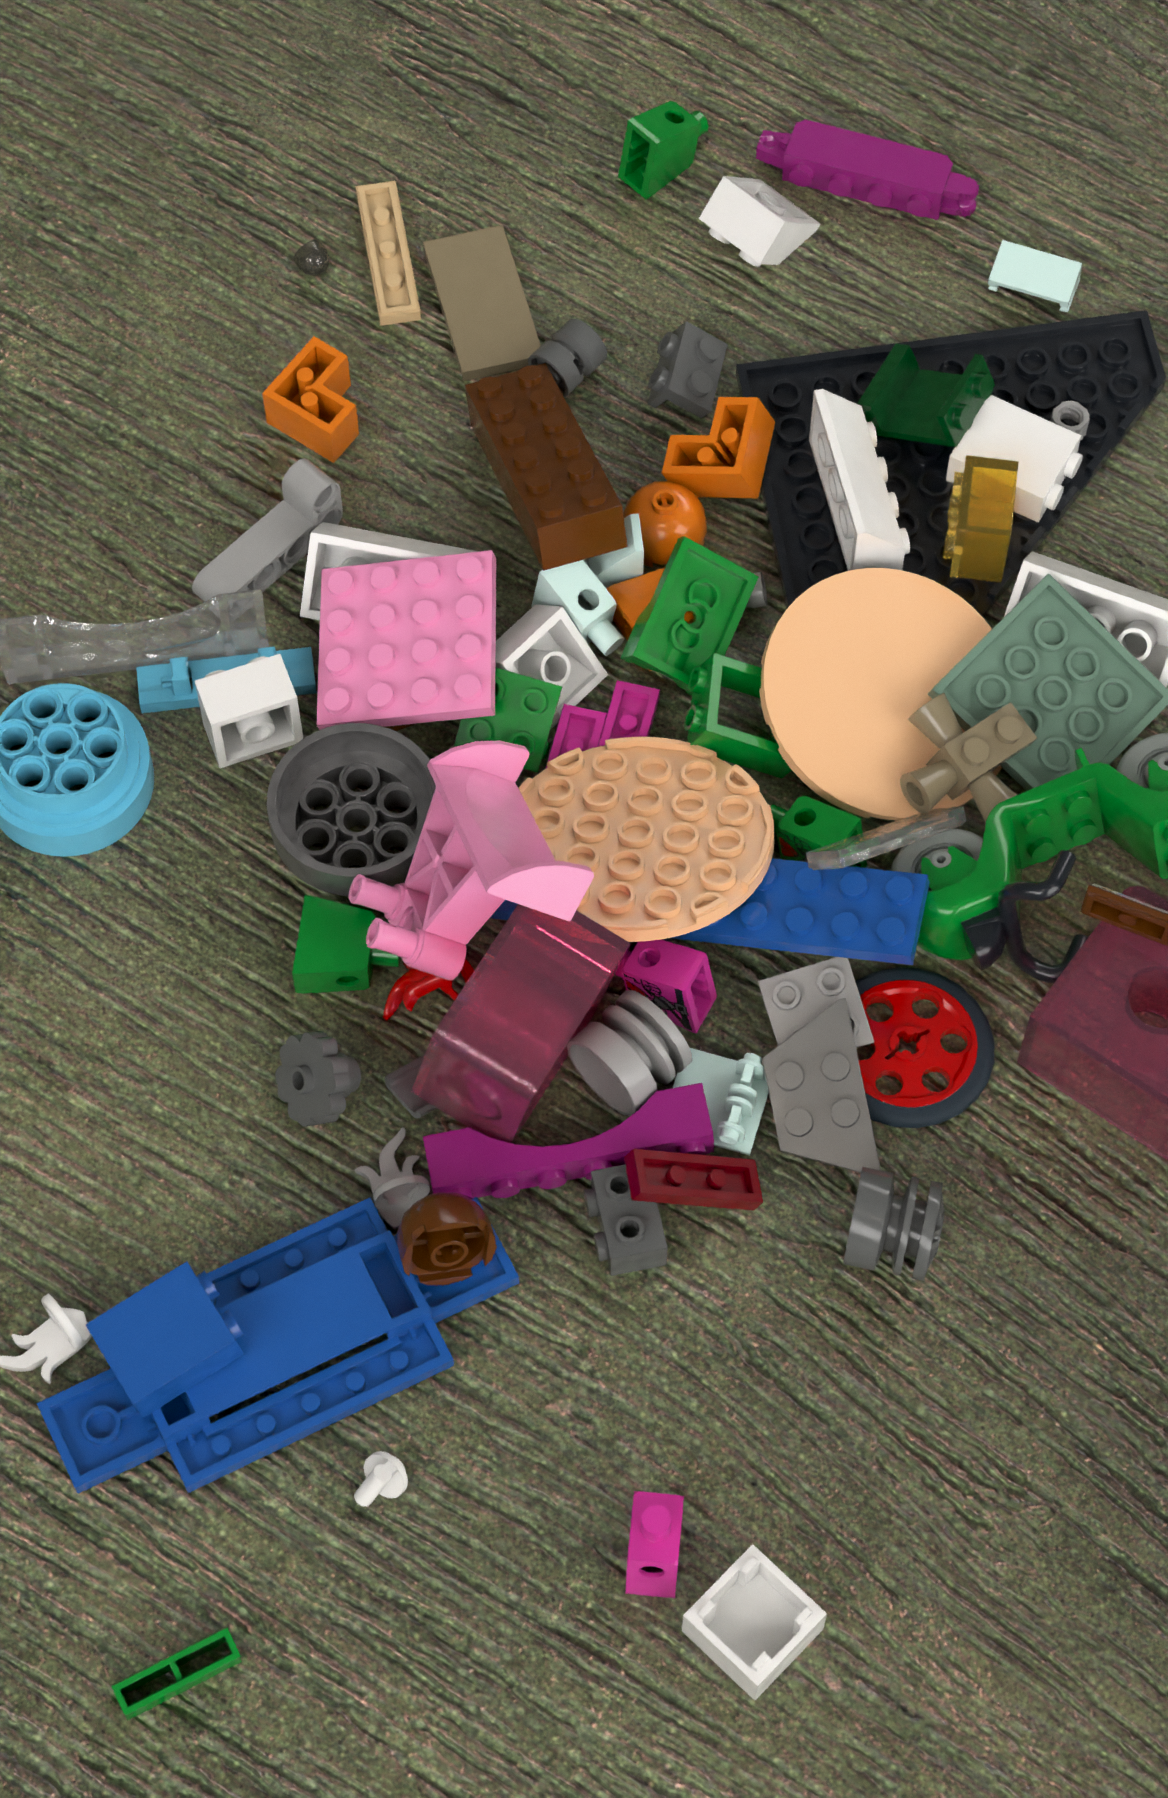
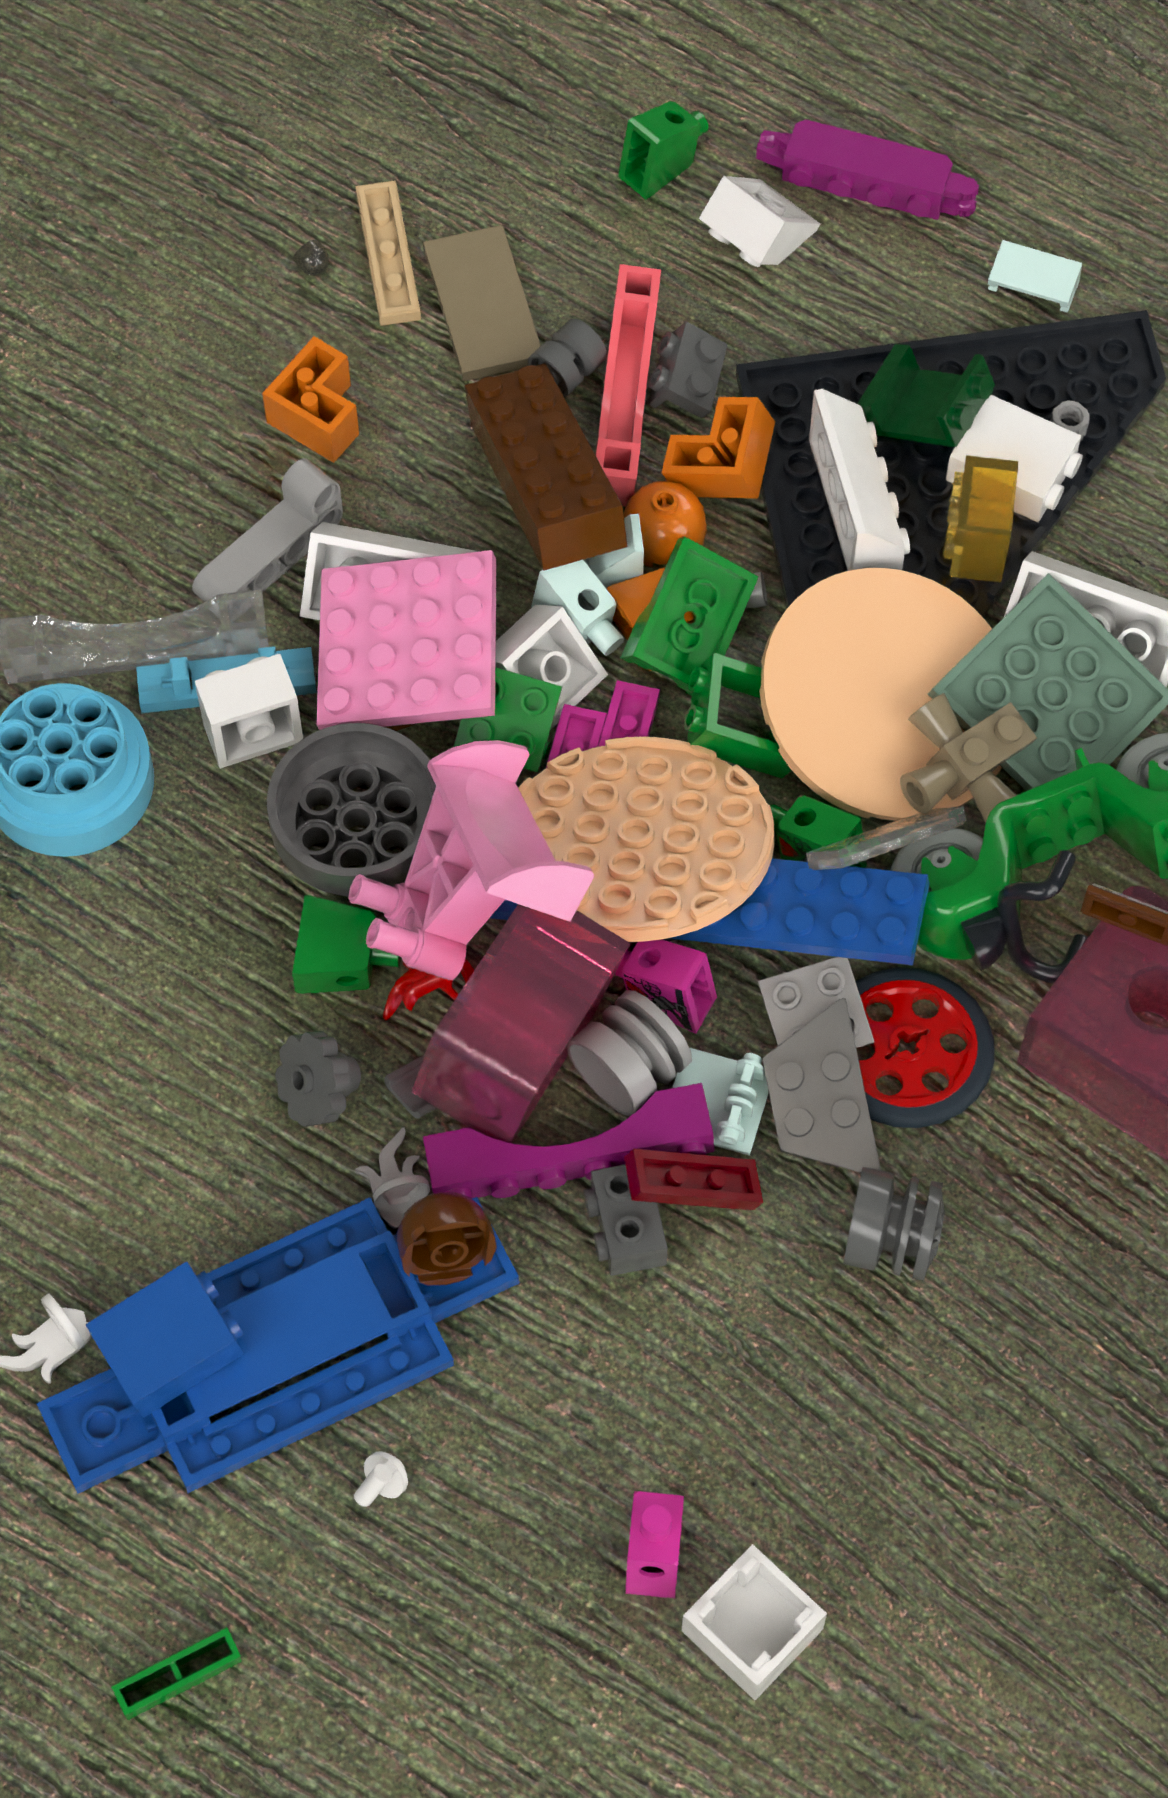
none -> coral arch [595,264,661,507]

